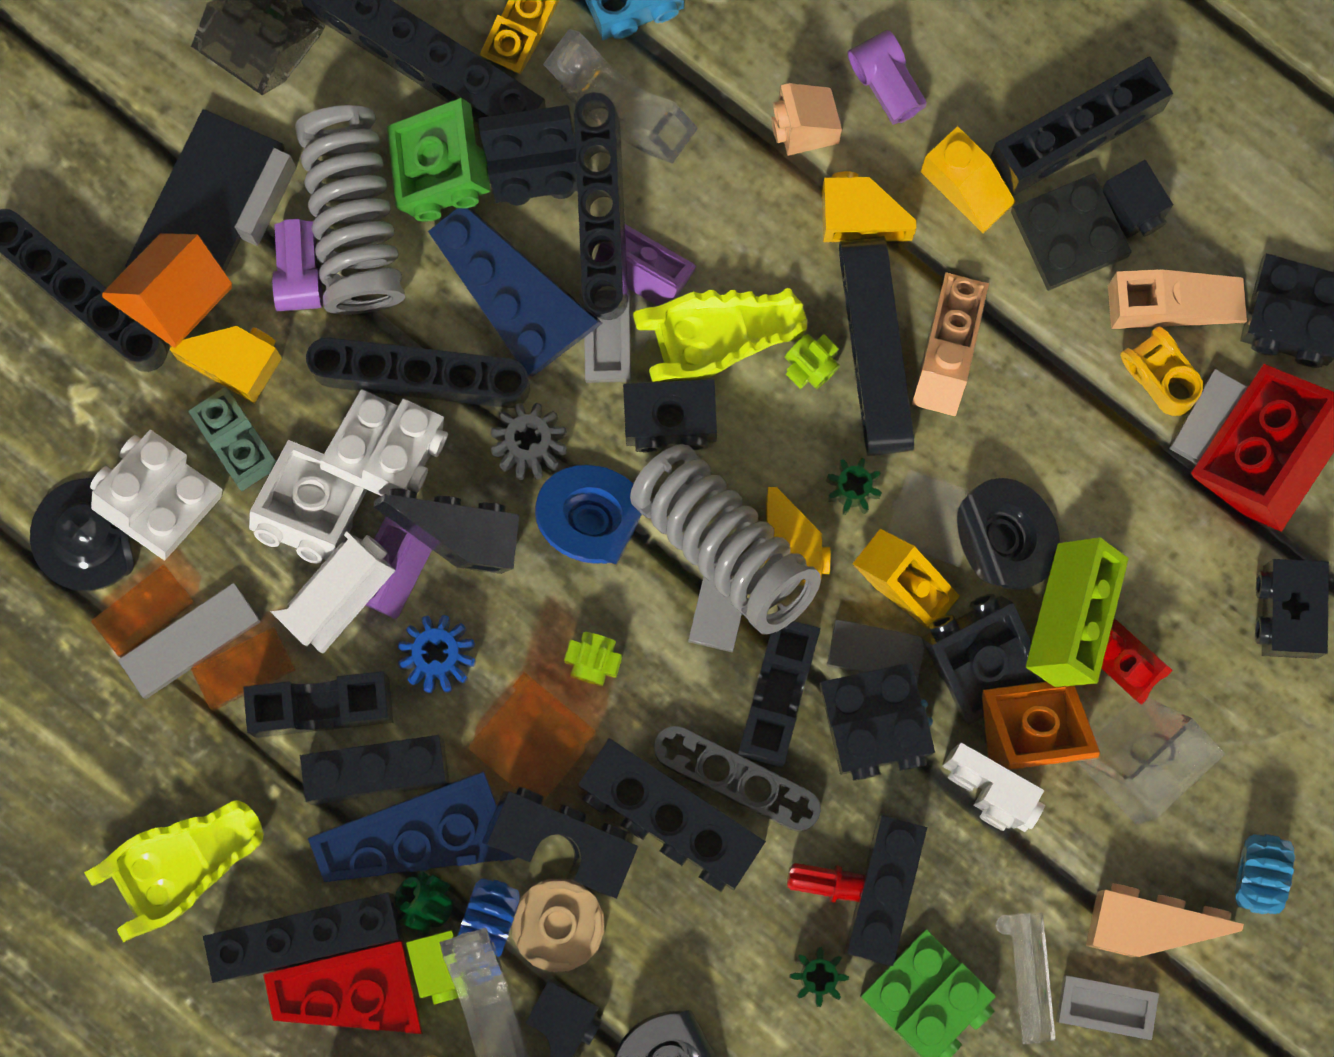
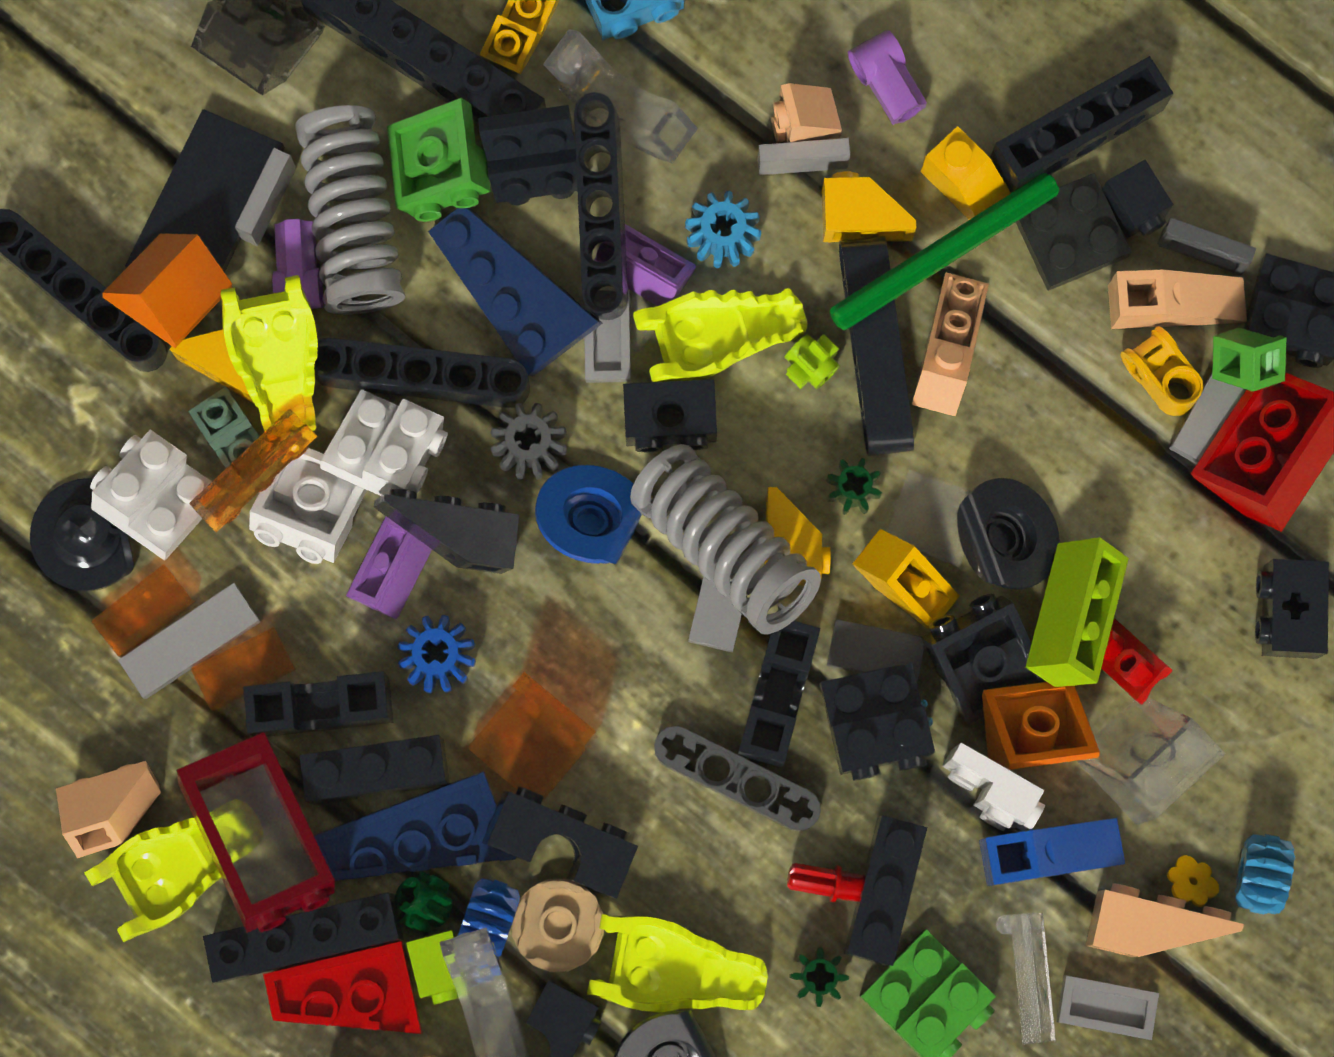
white window [270,531,395,653] -> none
lime gear [564,632,622,686] -> none
black brick [578,738,766,892] -> none
none -> light nougat slope [56,761,161,858]
none -> window [176,732,335,933]
none -> clear orange plate [189,408,318,532]
none -> neon yellow animal [220,275,318,441]
none -> neon yellow animal [587,914,768,1013]
none -> dark azure gear [685,190,761,268]
none -> light grey tile [758,138,850,175]
none -> green axle [830,173,1060,330]
none -> blue slope [979,818,1125,887]
none -> dark grey tile [1157,218,1256,275]
none -> yellow plant [1167,855,1220,907]
none -> bright green brick [1212,328,1287,392]

